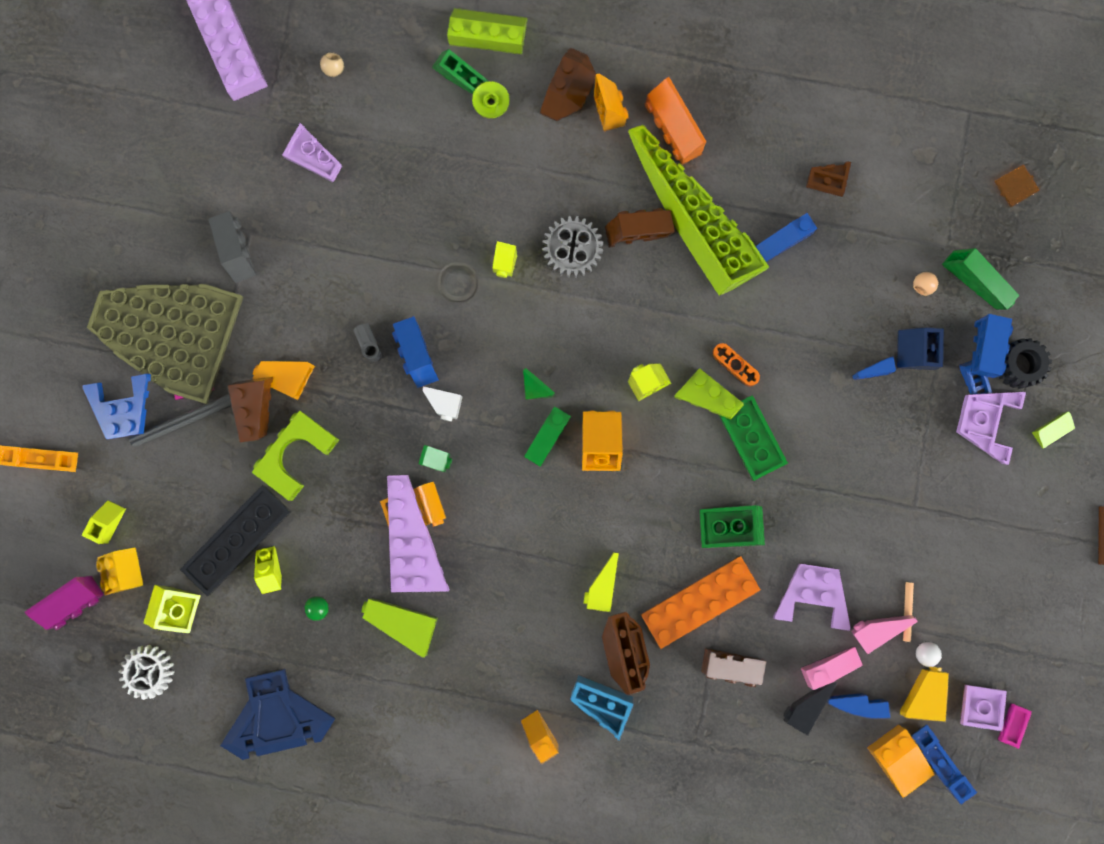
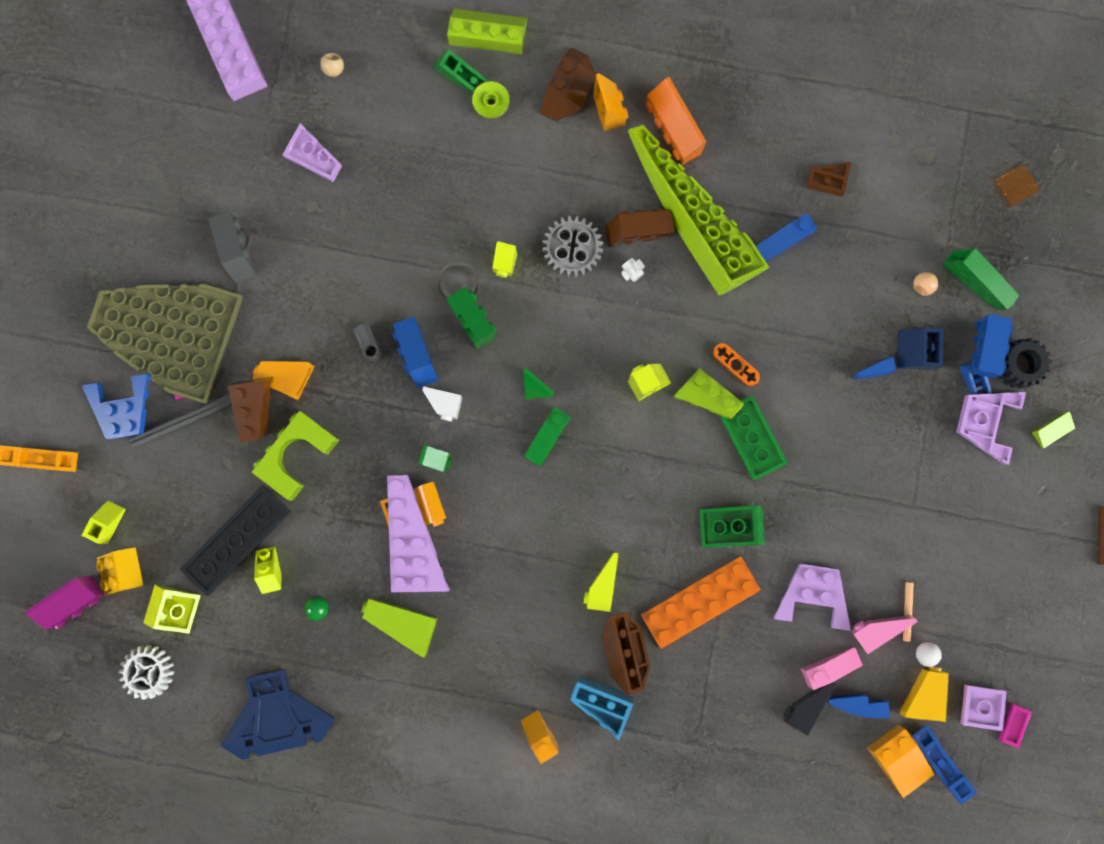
light orange slope [582,410,623,471] -> none
wedge [701,648,766,687] -> none
none -> green wedge [446,287,497,349]
none -> white gear [622,258,645,282]

